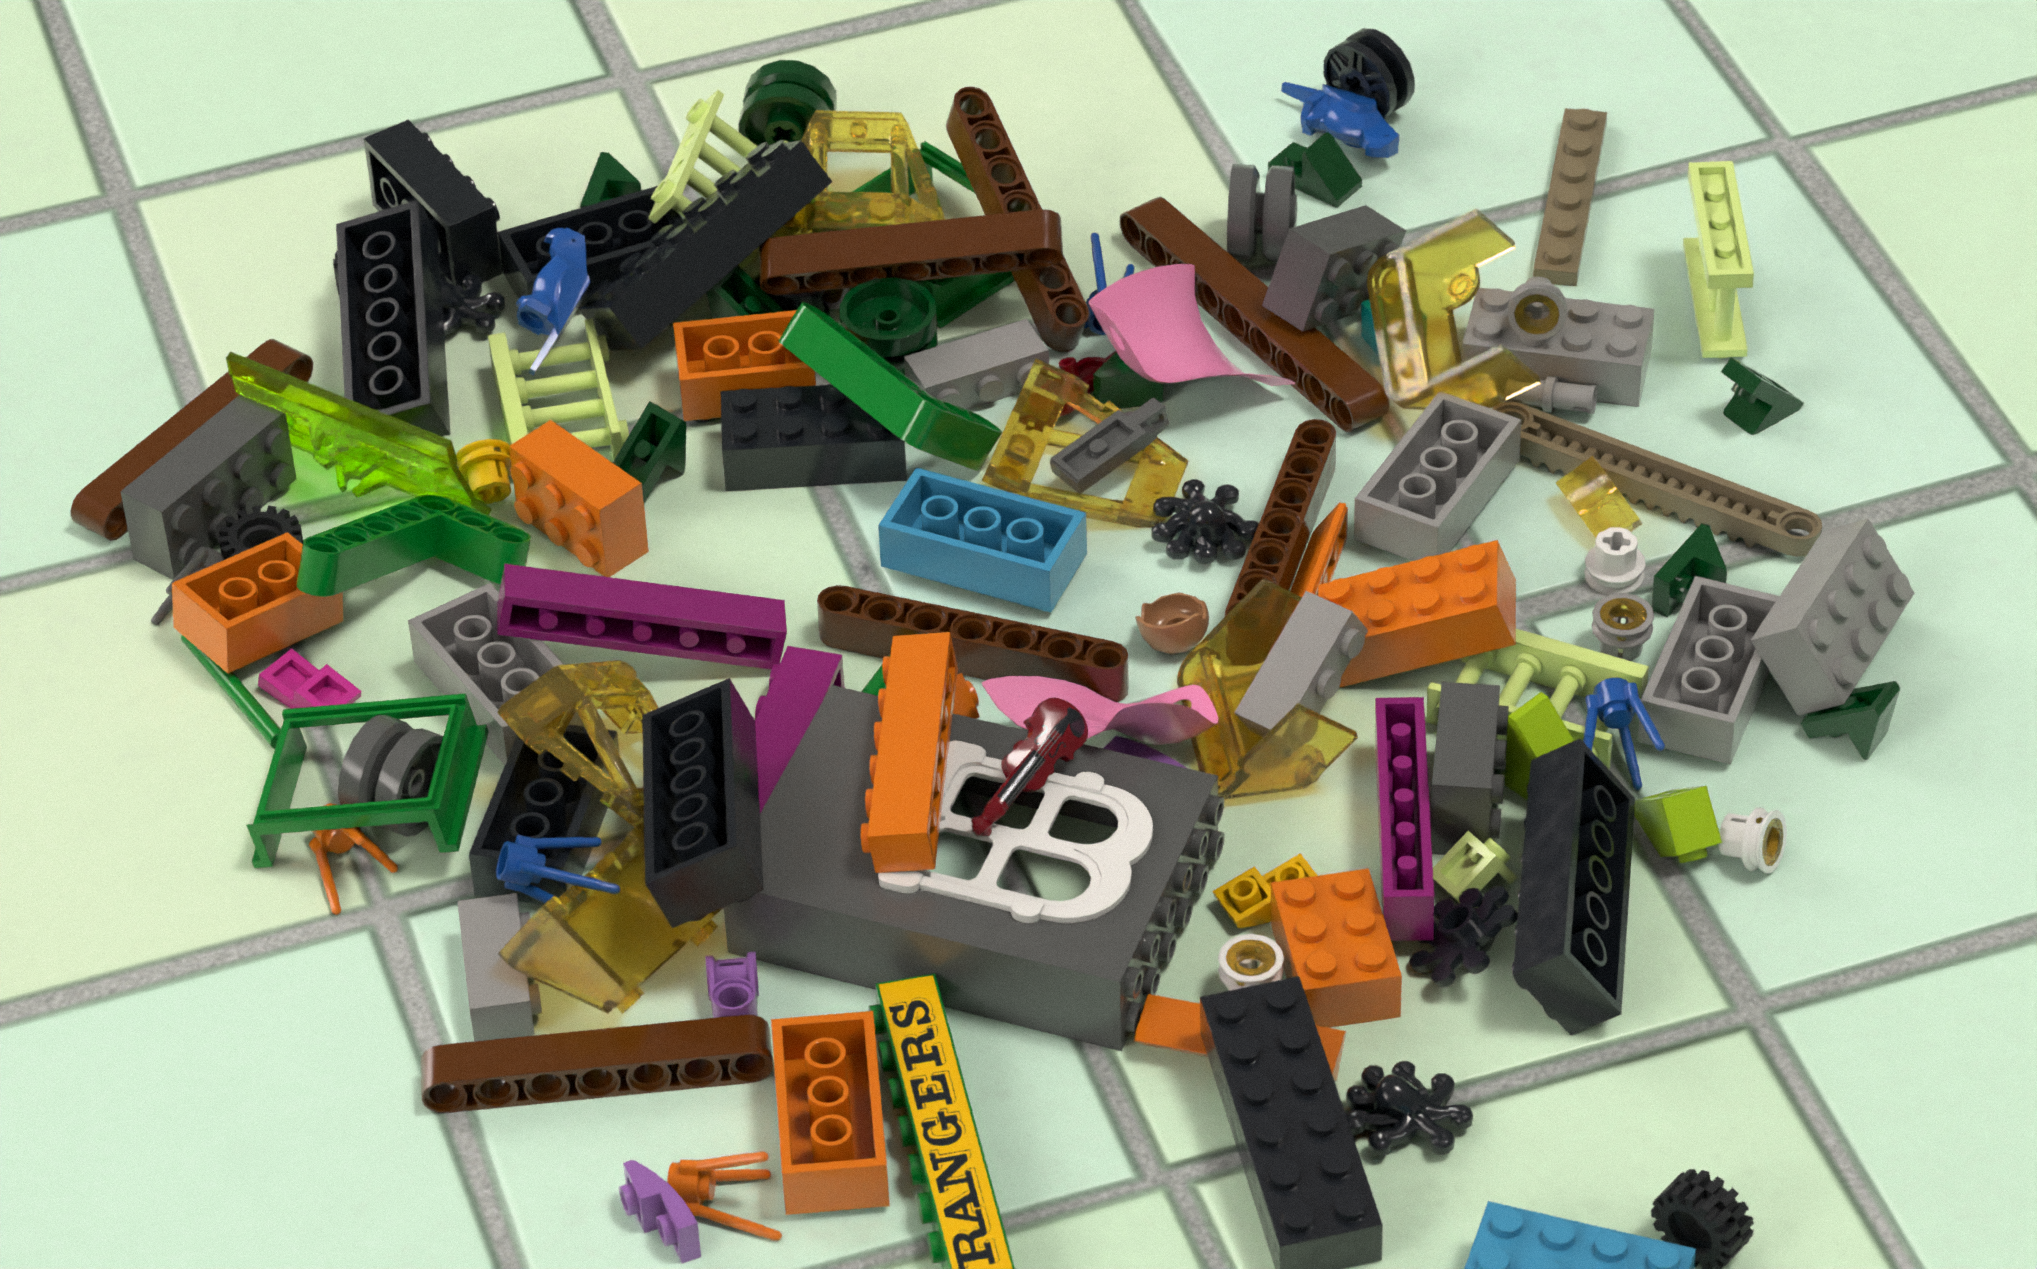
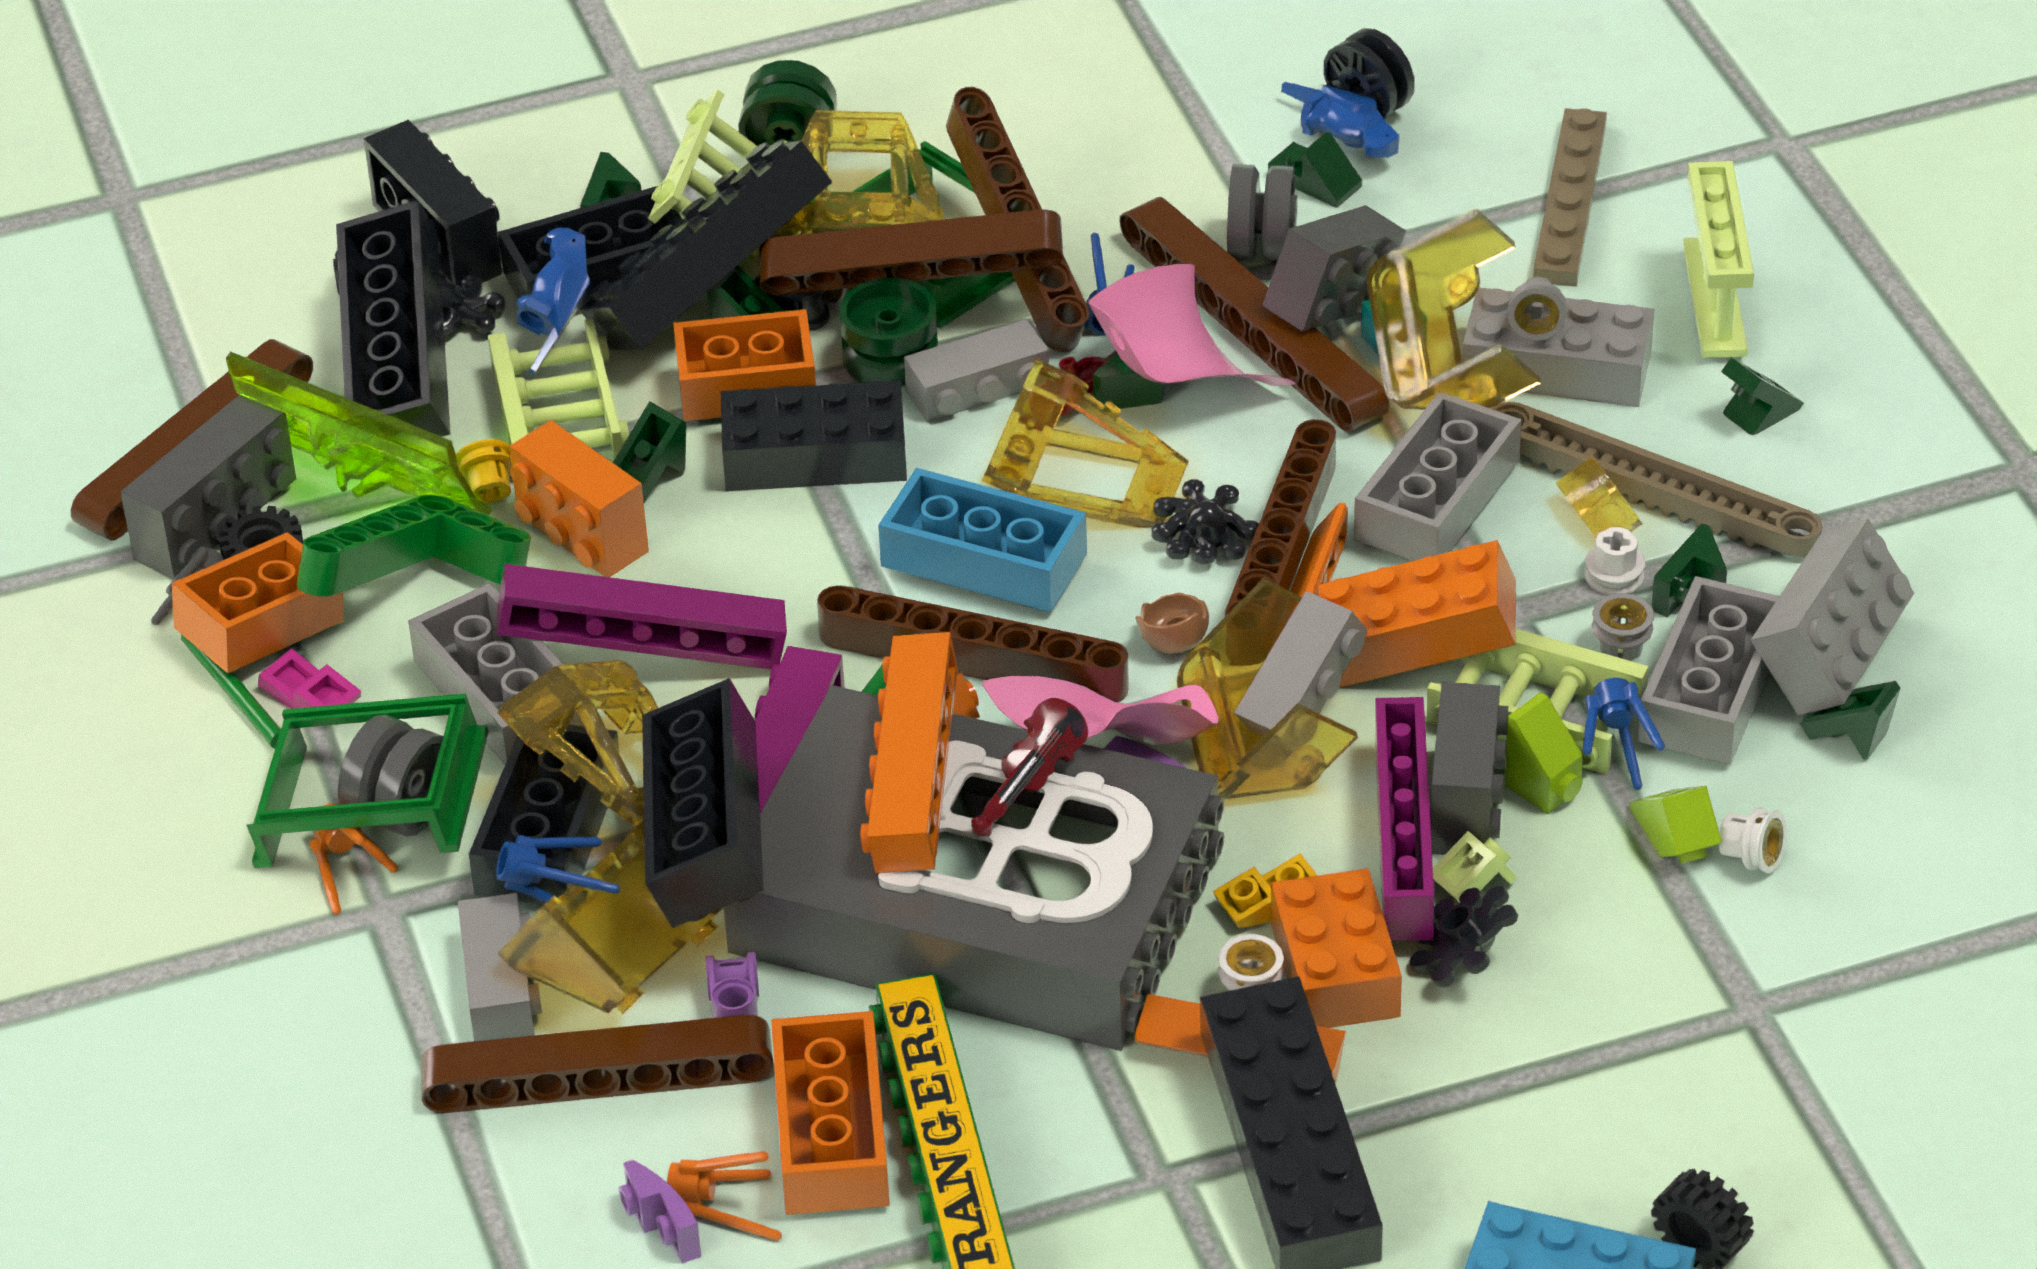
green beam [778,302,1002,471] -> none
dark grey hinge [1049,397,1169,494] -> none
black animal [1346,1061,1473,1157] -> none
light grey pin [1503,375,1598,414] -> none
black brick [1512,738,1635,1035] -> none

